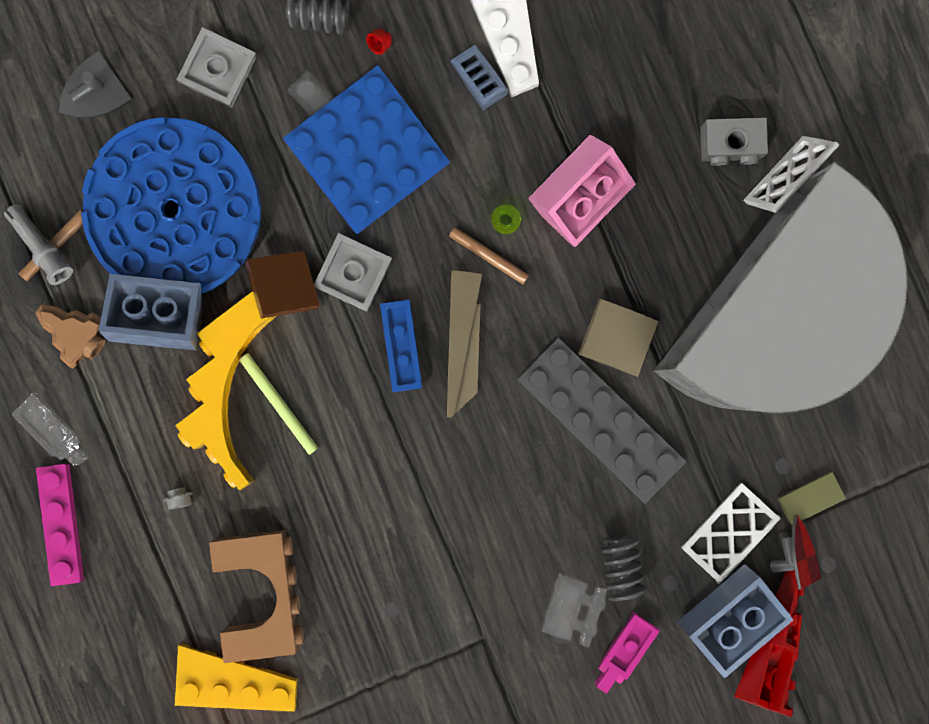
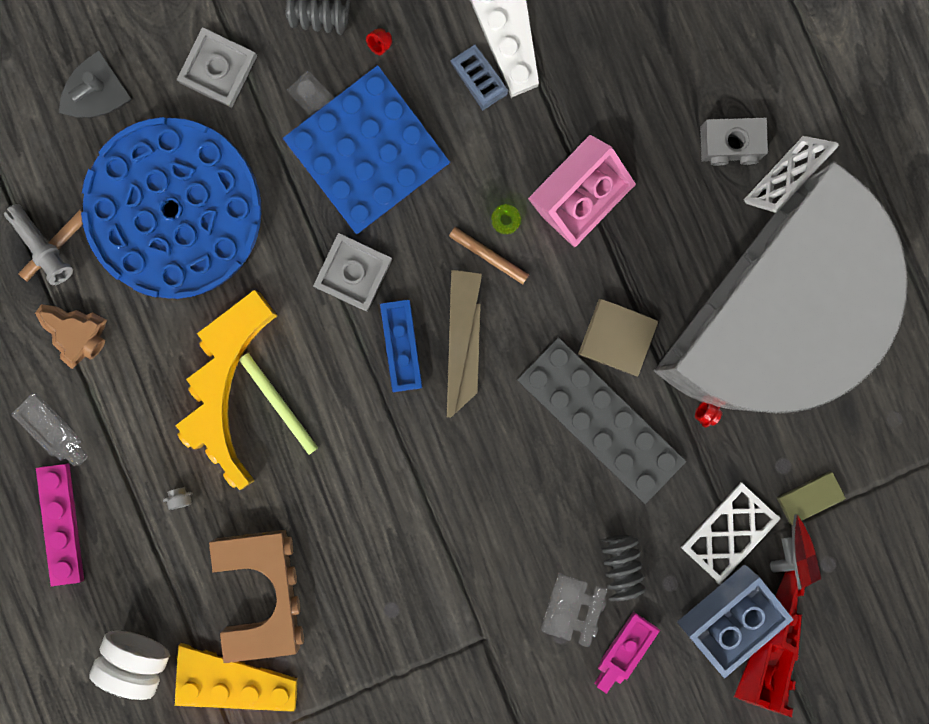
sand blue slope [98,274,202,351] -> none
reddish brown tile [245,251,320,319] -> none
none -> white wheel [89,630,170,700]
none -> red plate [695,402,722,428]

